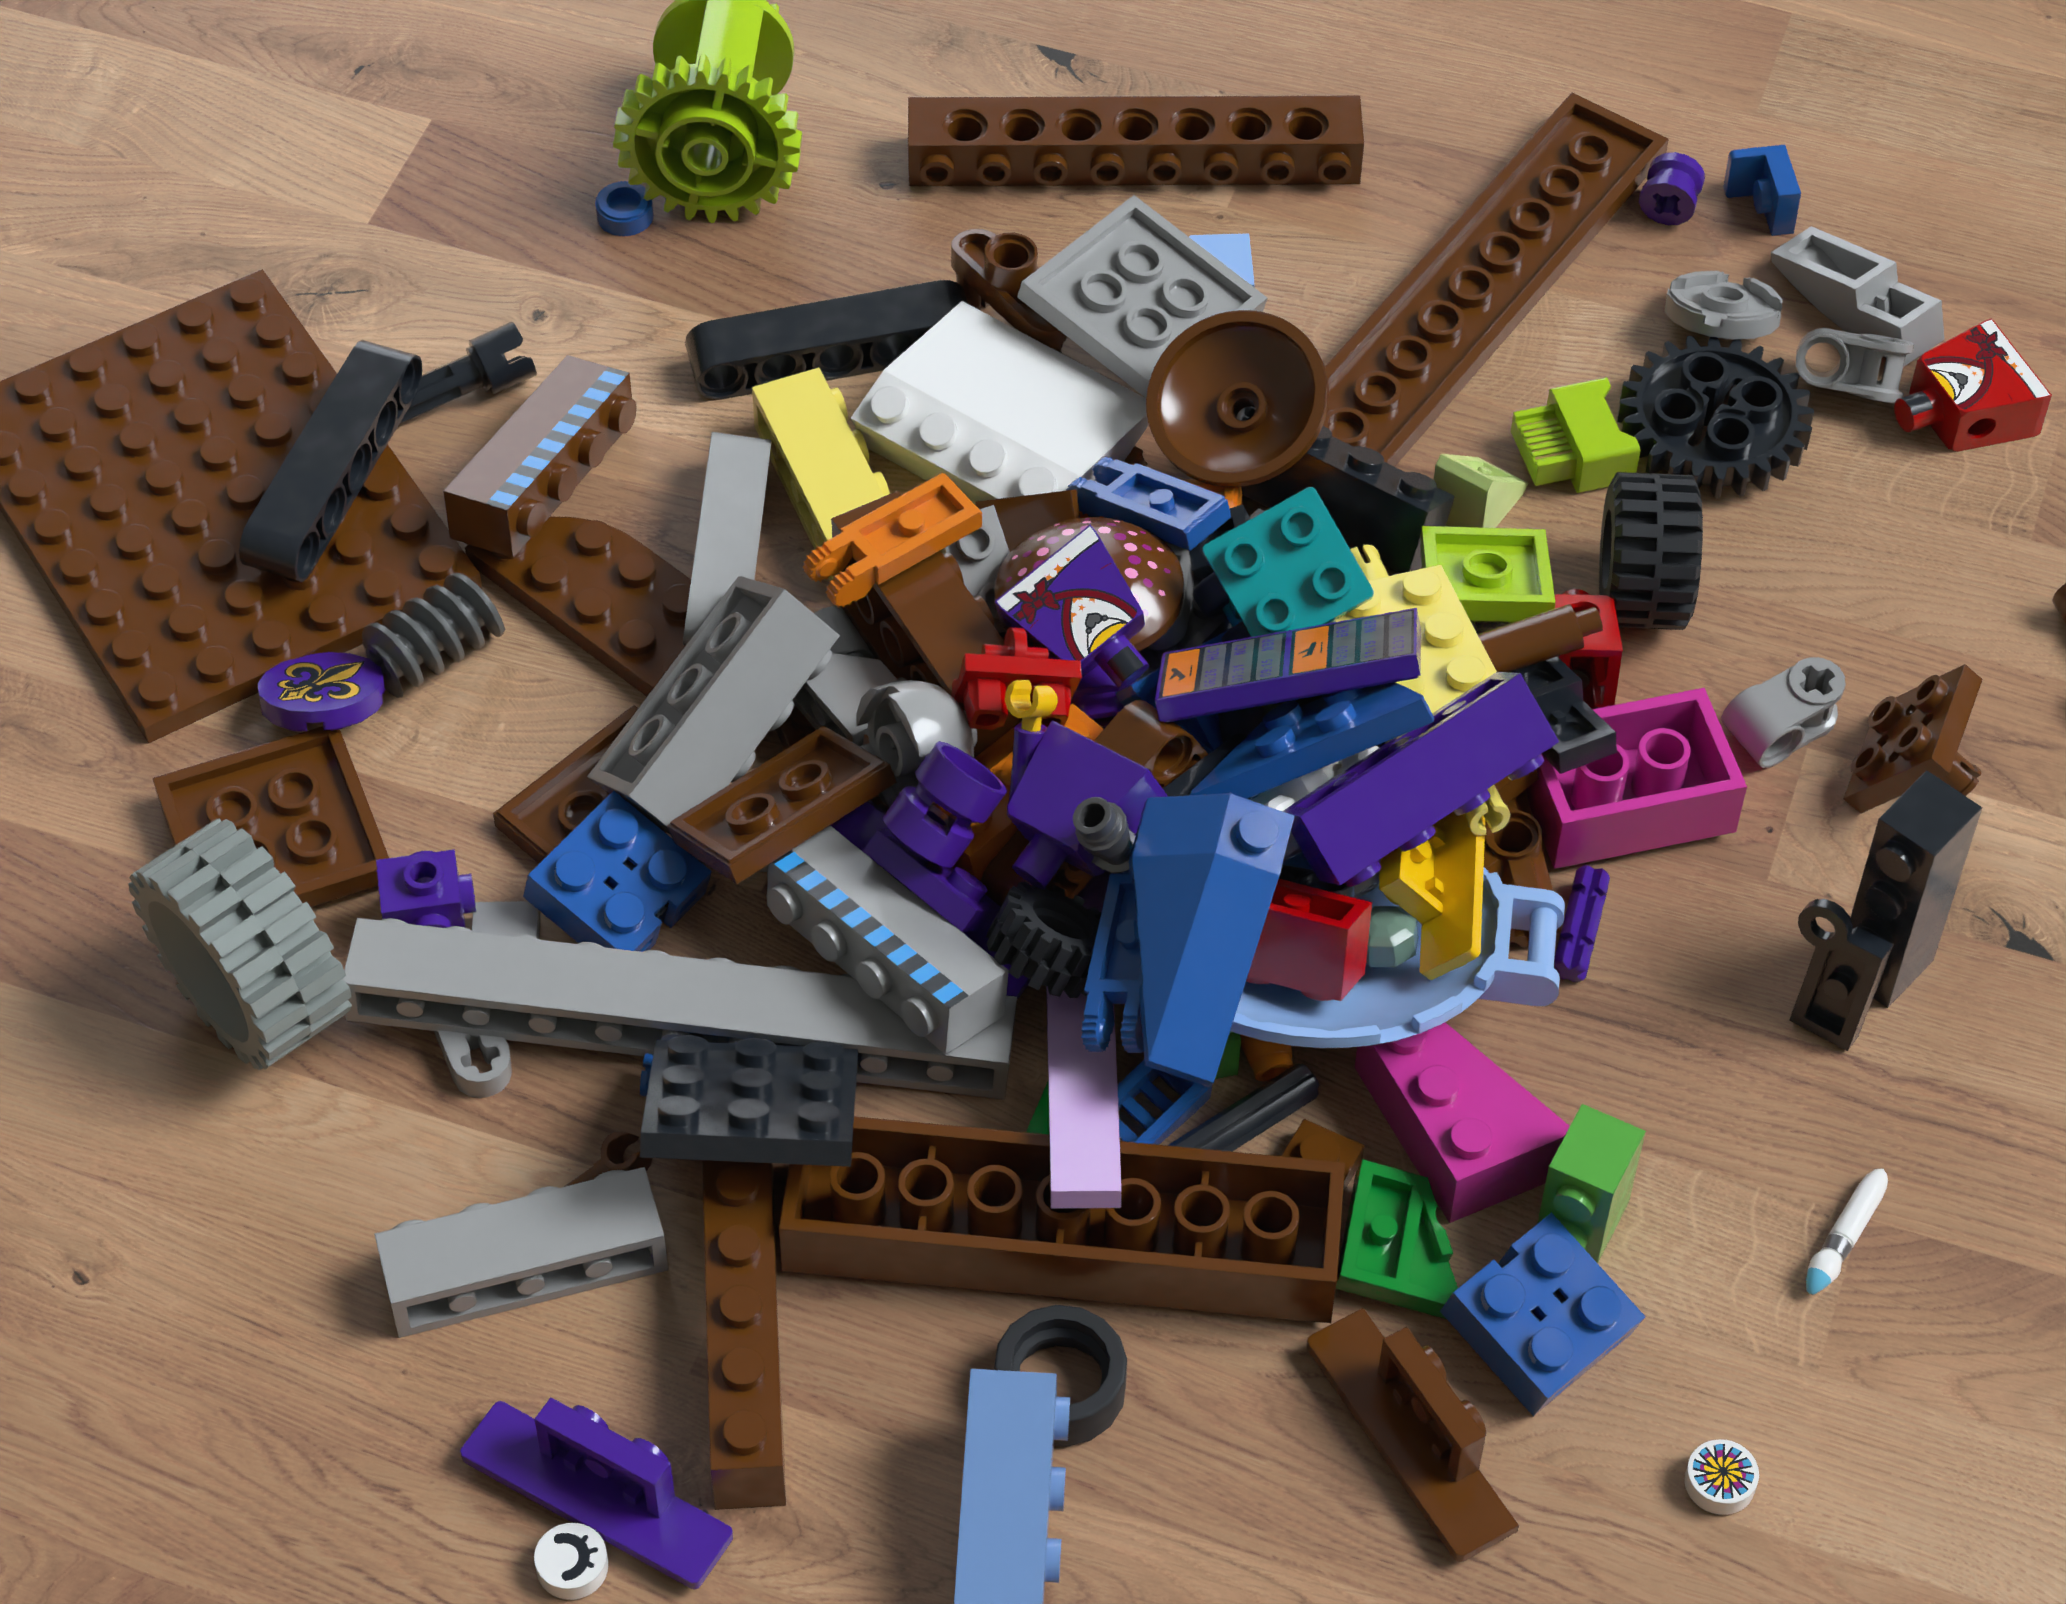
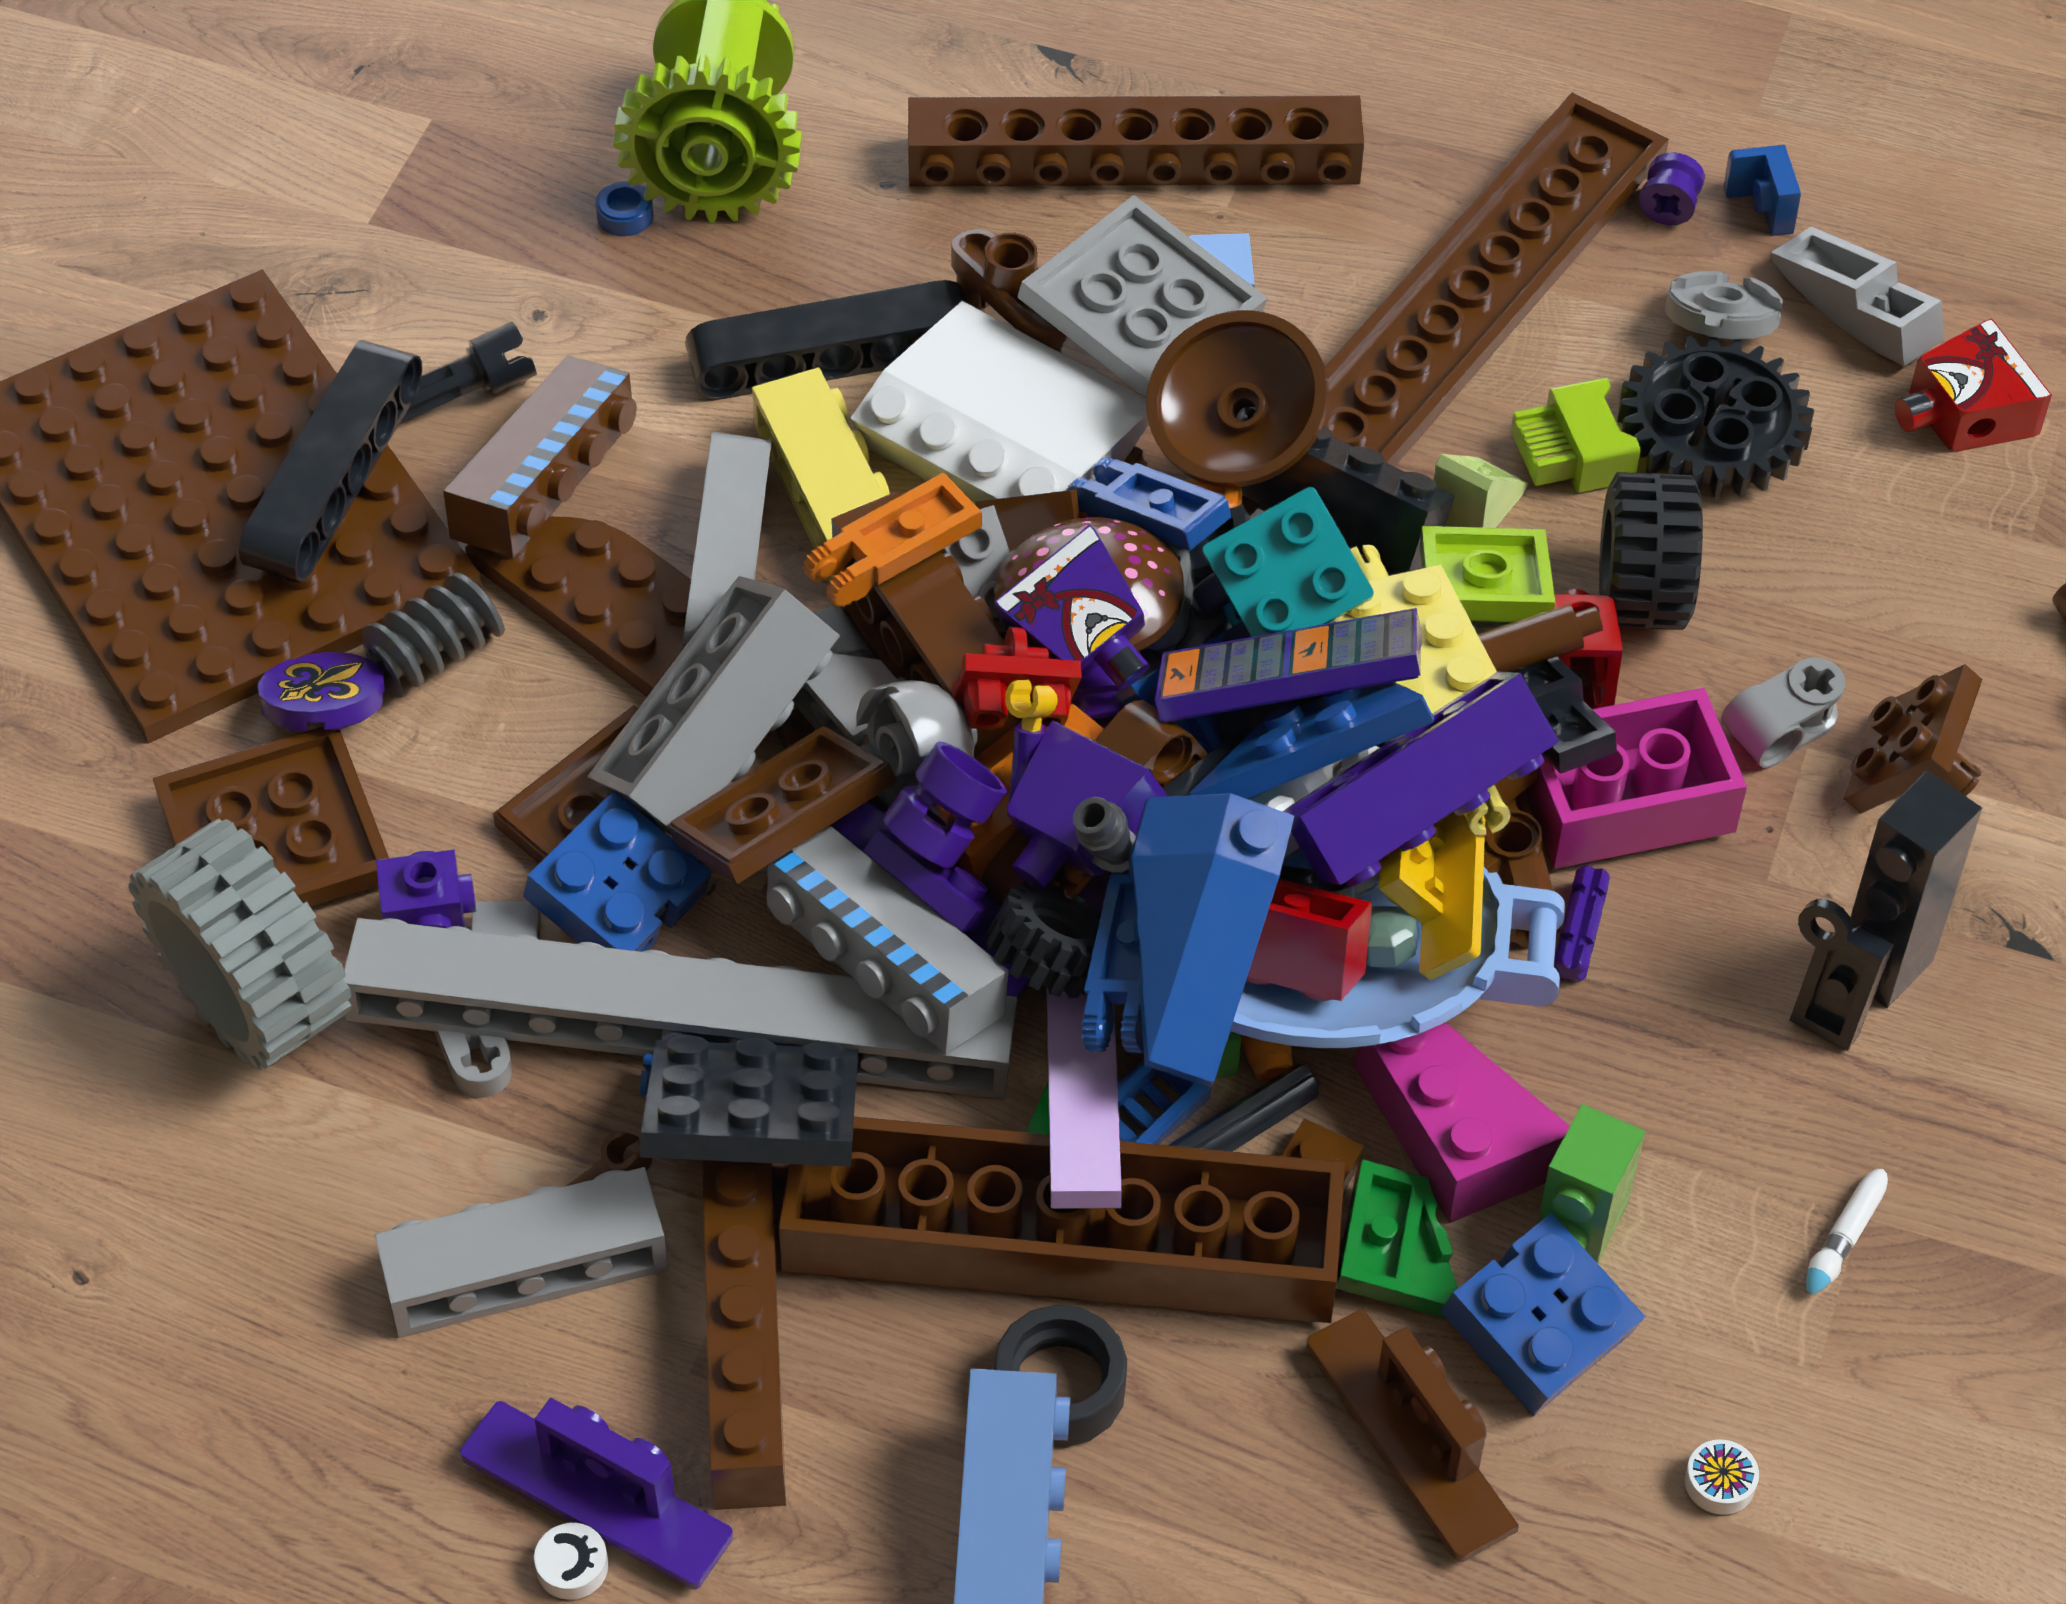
light grey piece [1796,328,1914,403] -> none

